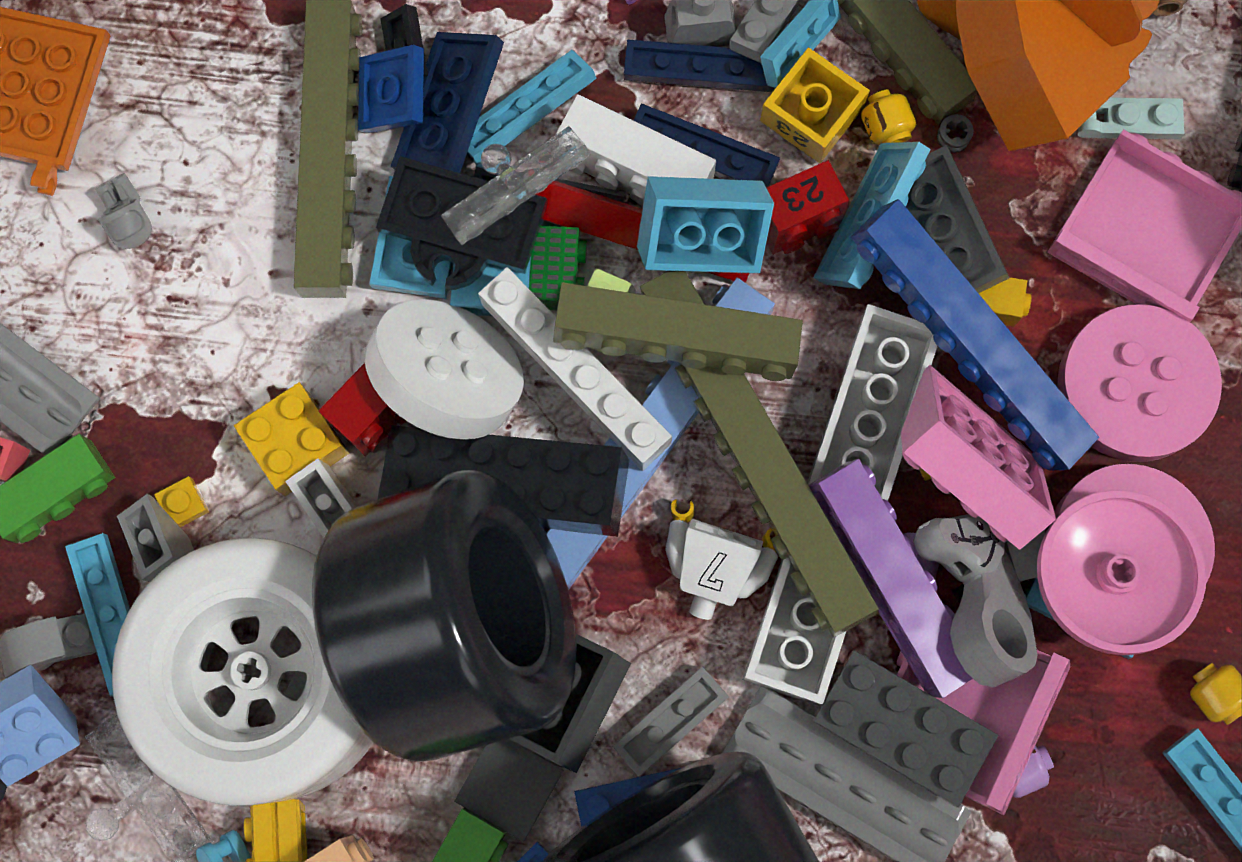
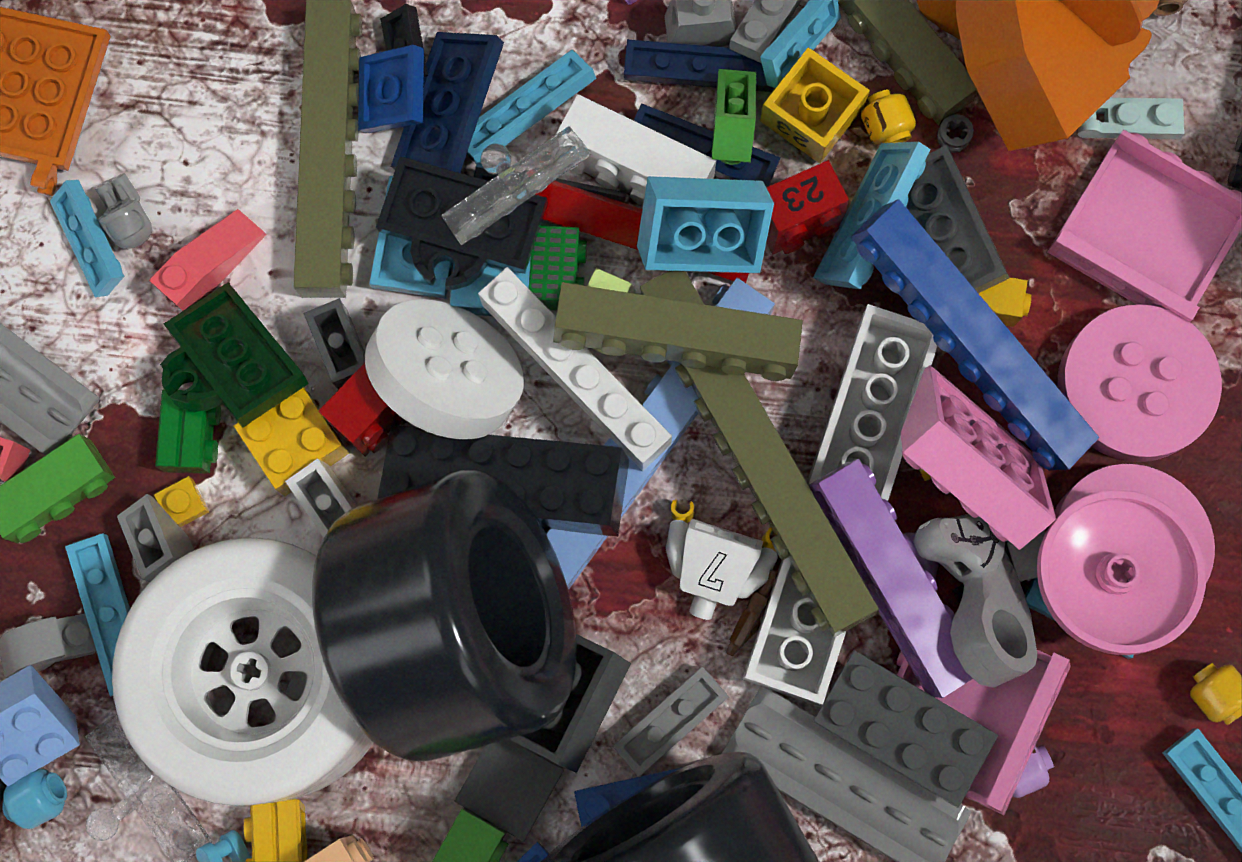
none -> medium azure head [2,769,67,829]
none -> medium azure plate [50,179,125,298]
none -> coral slope [149,209,266,311]
none -> green brick [155,389,221,474]
none -> dark green plate [160,282,309,428]
none -> dark grey brick [303,298,365,390]
none -> bright green brick [712,69,756,165]
none -> reddish brown hand [726,570,778,656]

